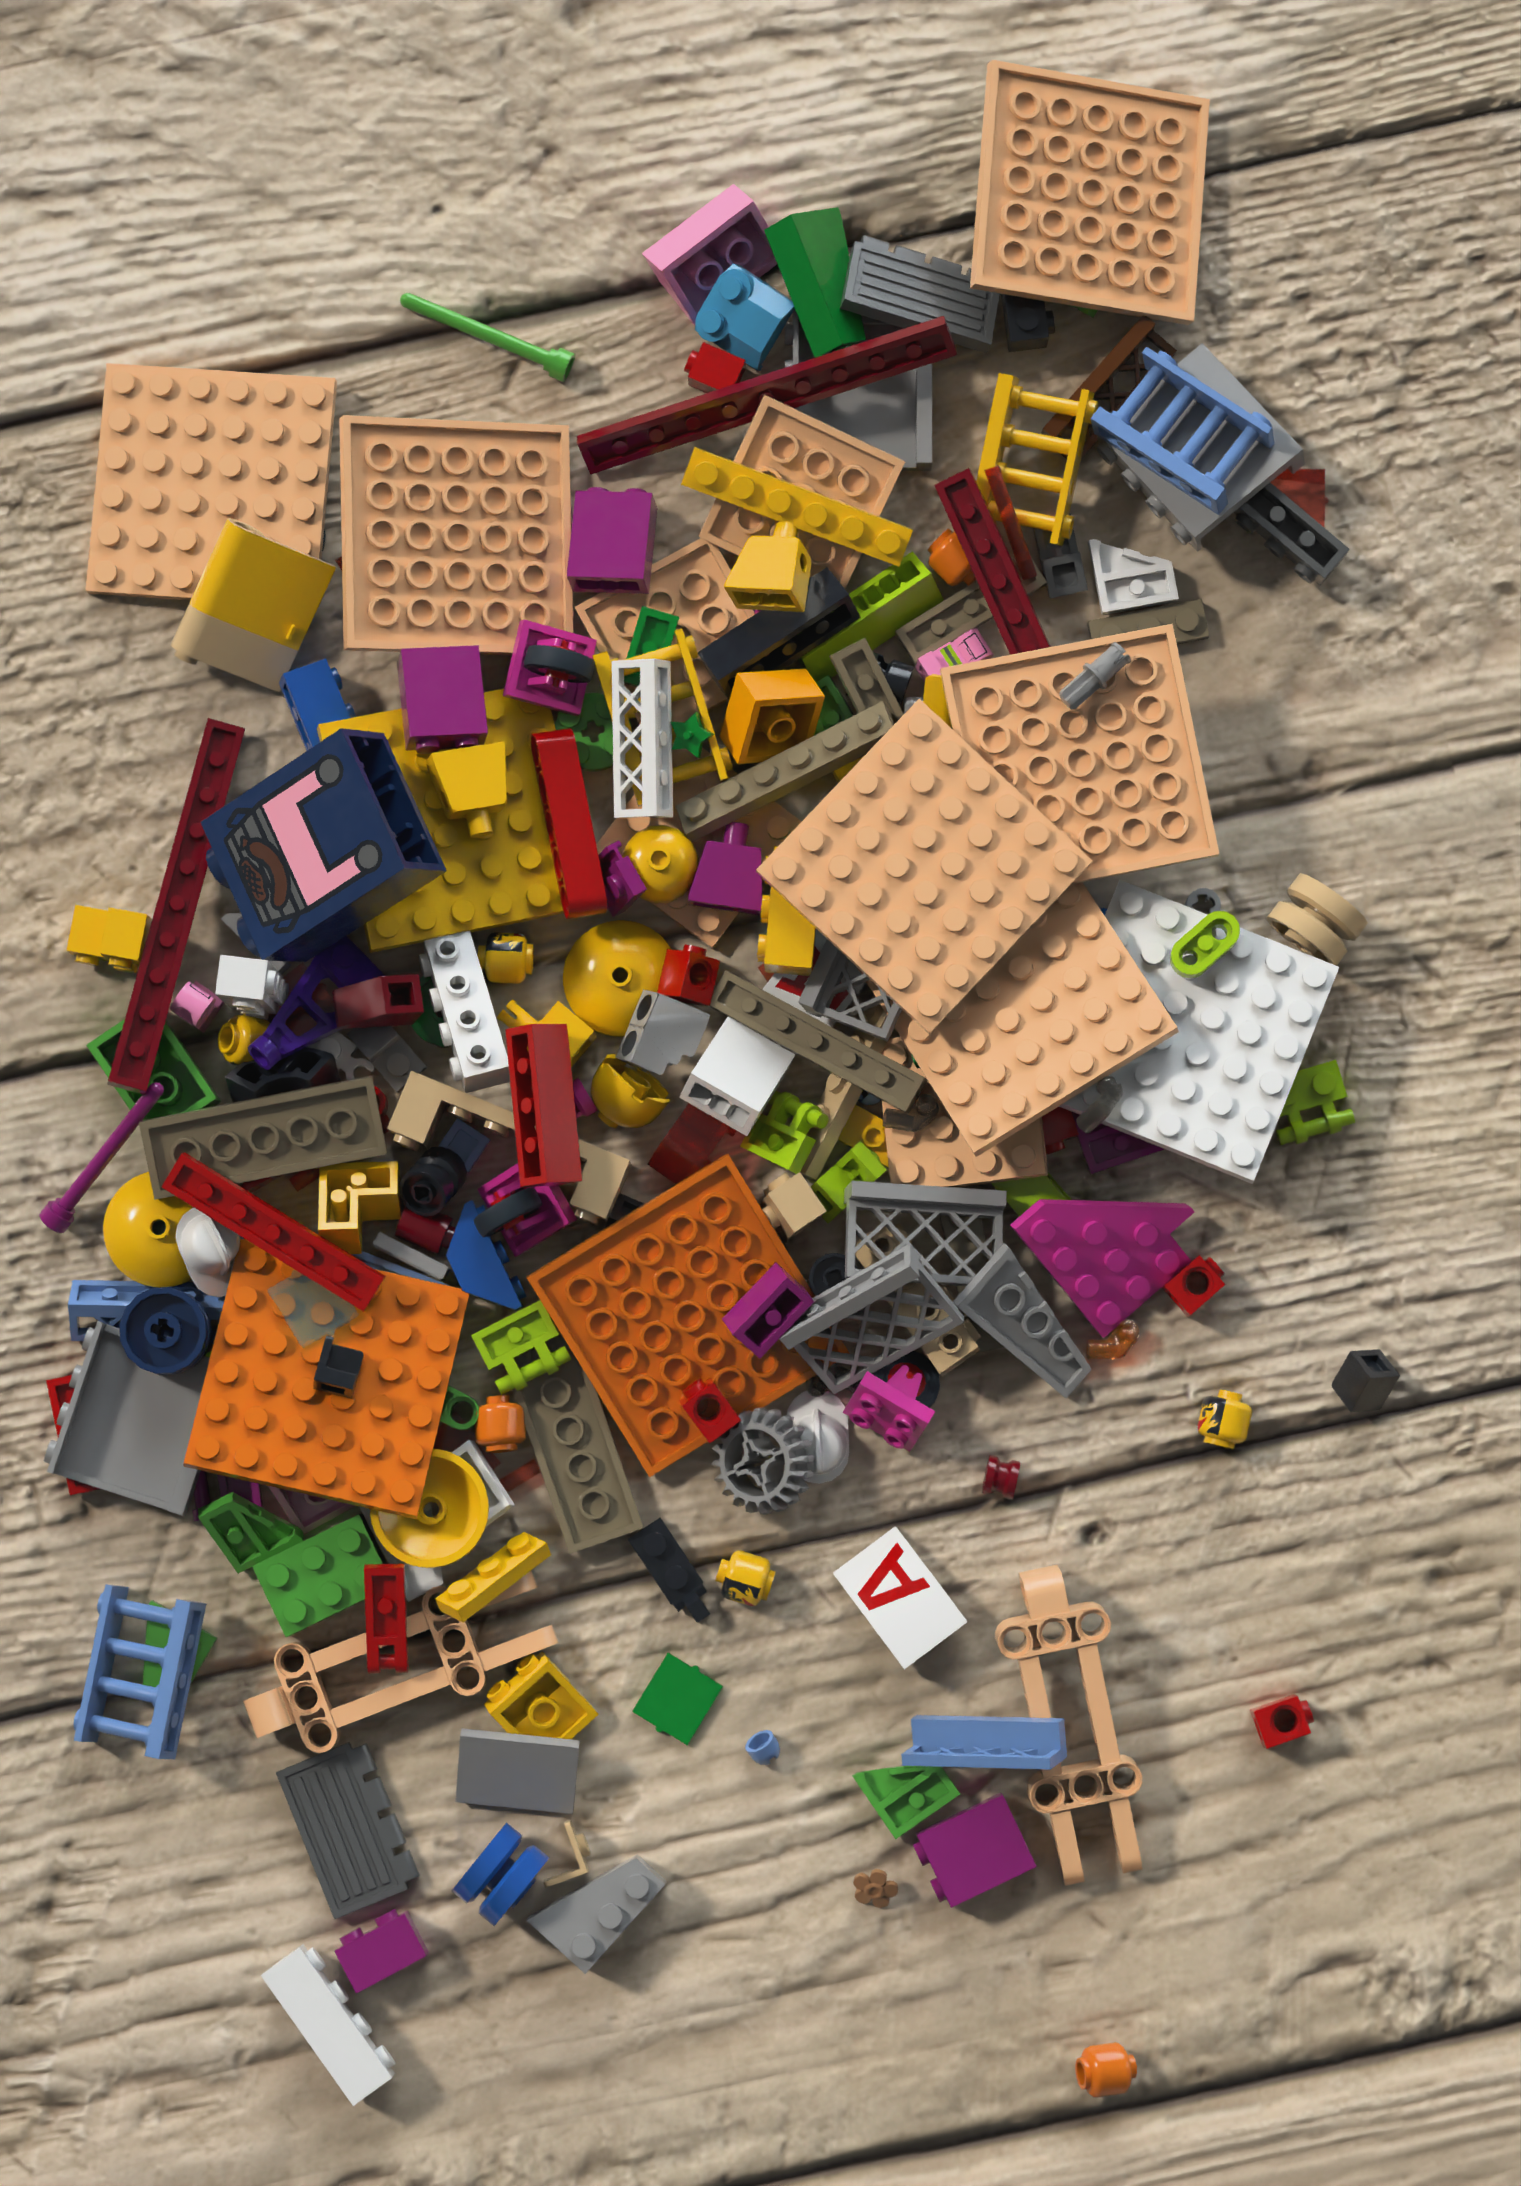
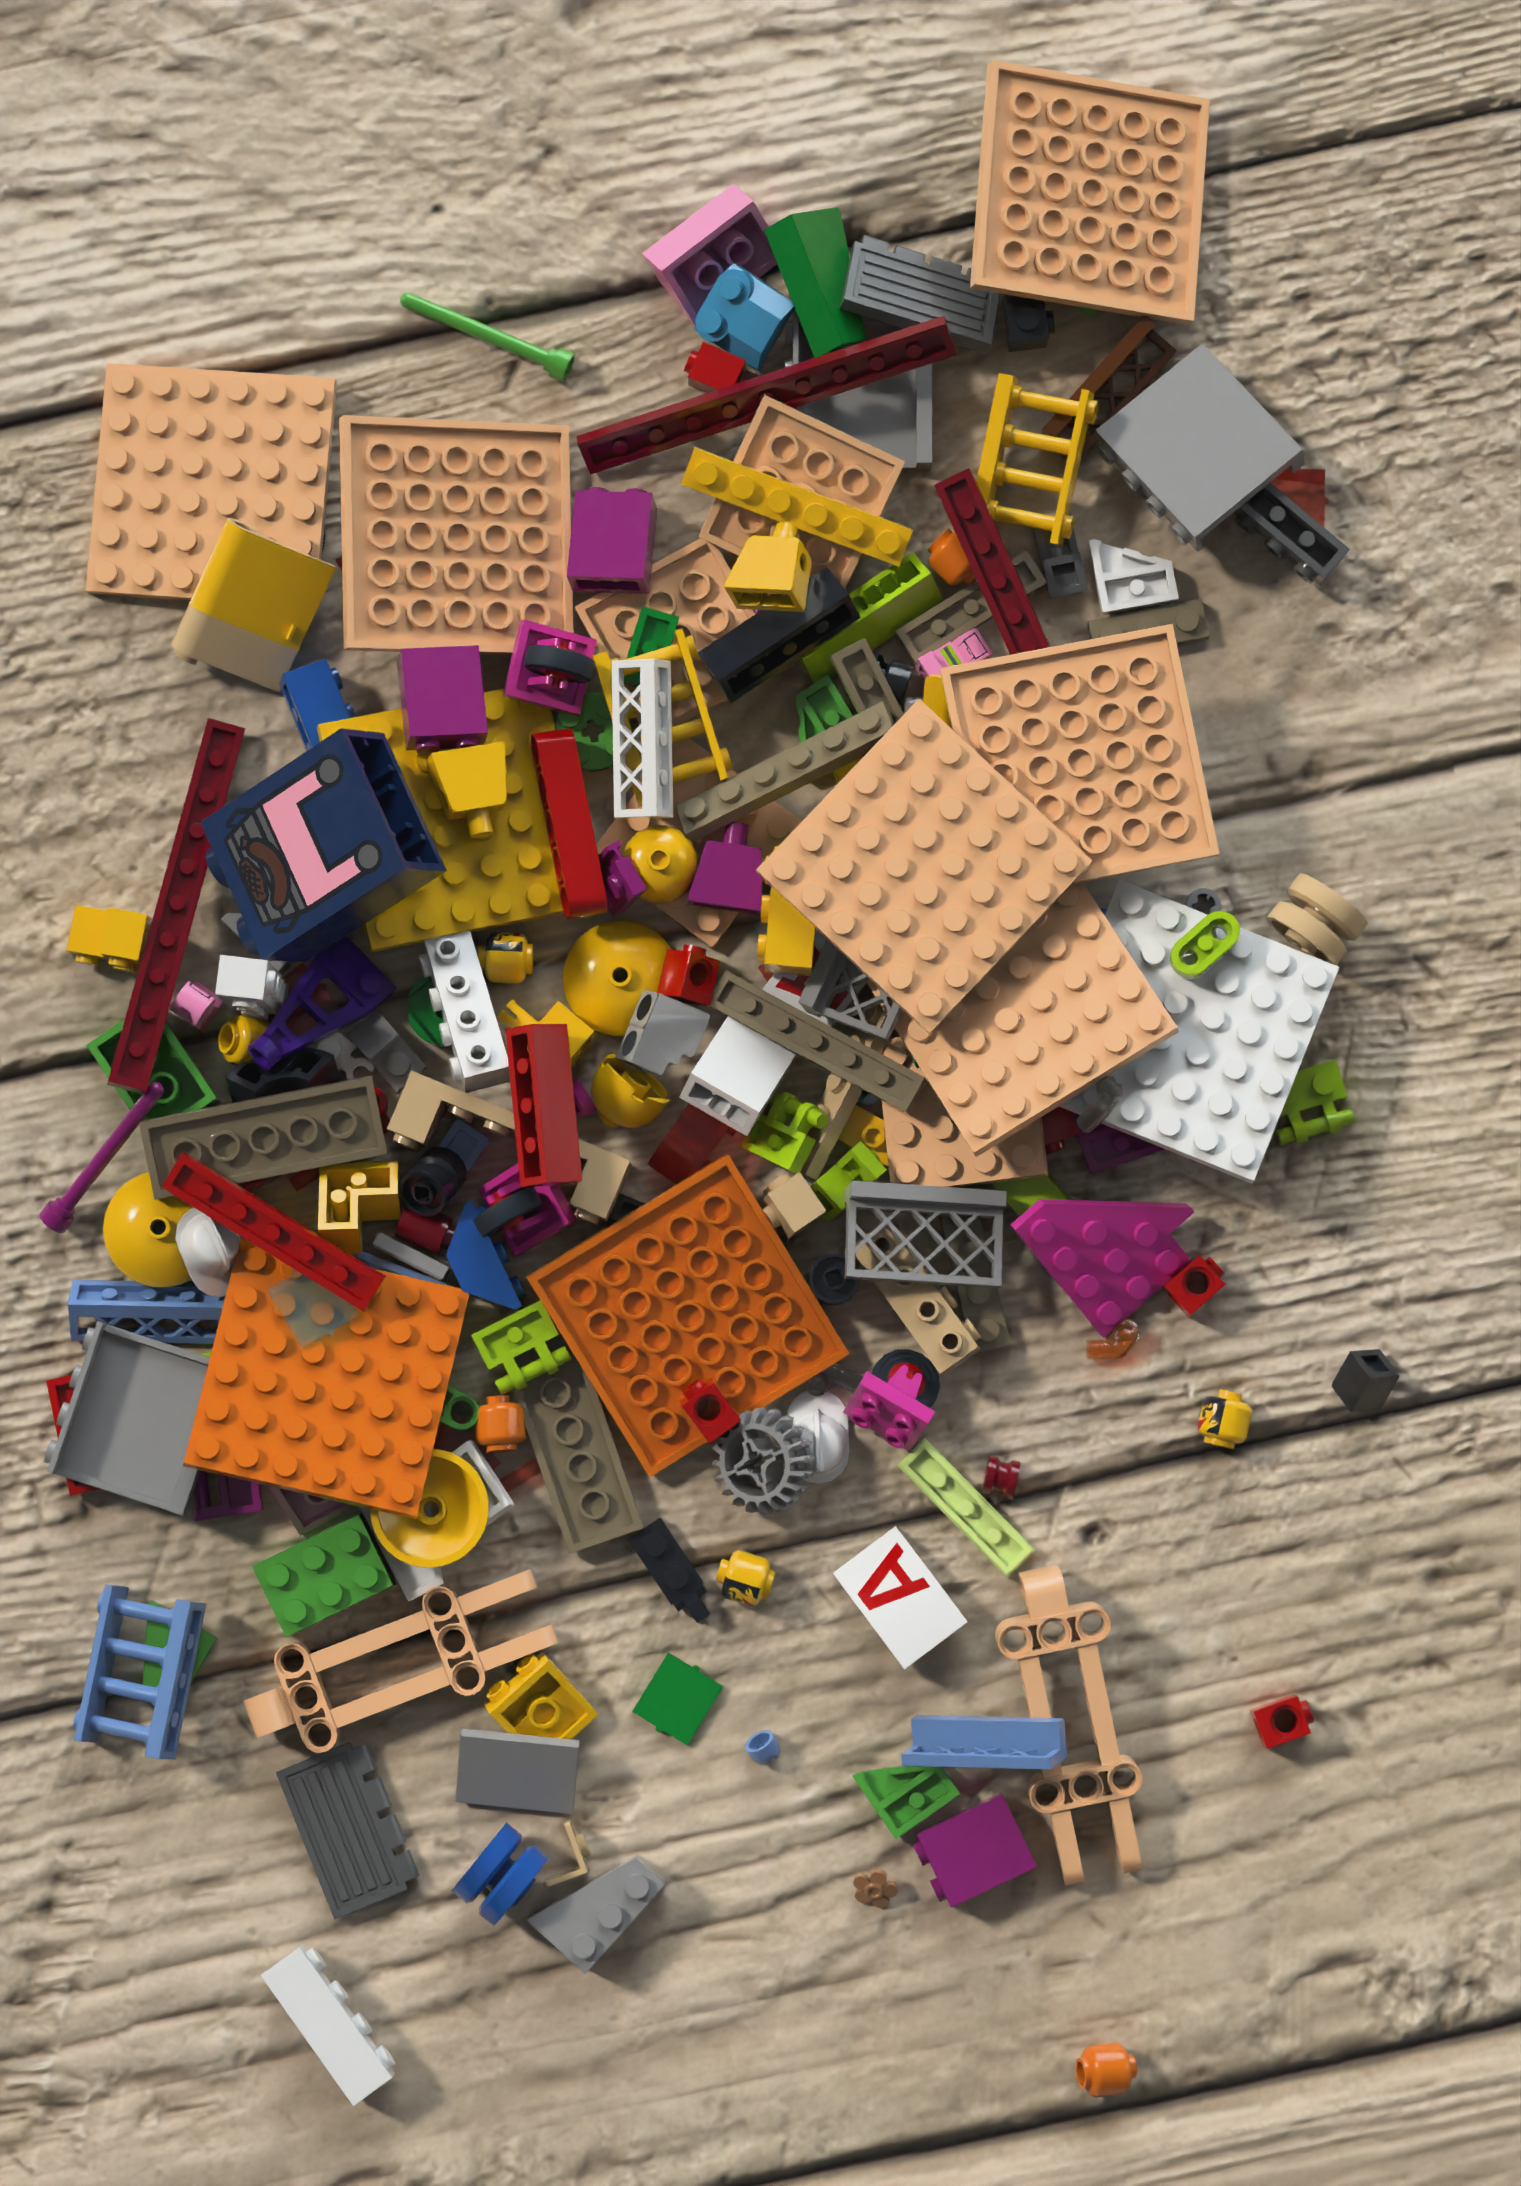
dark blue wheel [119,1287,212,1375] -> none
bright green wing [198,1492,304,1574] -> none
black panel [313,1335,363,1399] -> none
dark red slope [332,974,424,1029] -> none
magenta brick [334,1909,429,1993] -> none
red plate [364,1564,408,1674] -> none
yellow plate [435,1532,552,1623] -> none
green piece [670,712,715,758] -> none
light orange brick [719,669,825,764] -> none
magenta brick [722,1262,815,1358] -> none
light grey fence [779,1243,964,1394] -> none
clear smoke arm [883,1094,939,1132] -> none
light grey wing [953,1243,1092,1399] -> none
clear red bar [984,465,1037,580] -> none
light grey axle [1059,642,1131,710] -> none
medium blue fence [1091,347,1275,515] -> none
none -> yellowish green tile [897,1438,1035,1578]

